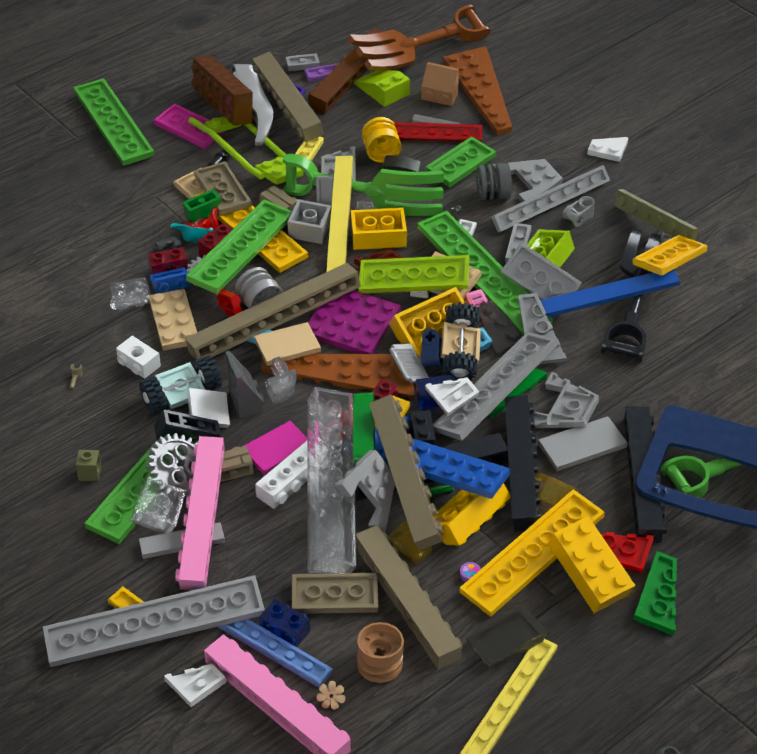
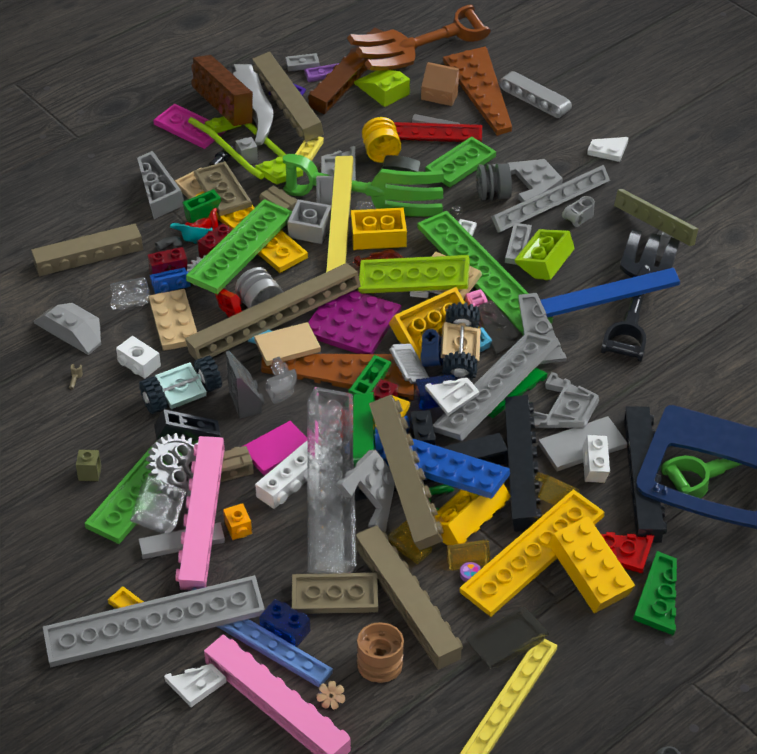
bright green plate [74,78,155,166] -> none
white tile [187,388,230,428] -> none
light grey tile [501,242,582,300] -> none
yellow tile [633,235,707,276] -> none
none -> dark tan brick [31,223,143,276]
none -> light grey wedge [34,303,101,355]
none -> light grey wedge [137,151,184,219]
none -> light orange brick [223,503,252,540]
none -> light grey brick [236,137,258,164]
none -> green slope [347,355,392,409]
none -> clear yellow slope [447,540,490,570]
none -> light grey beam [499,71,572,118]
none -> white brick [582,435,610,483]

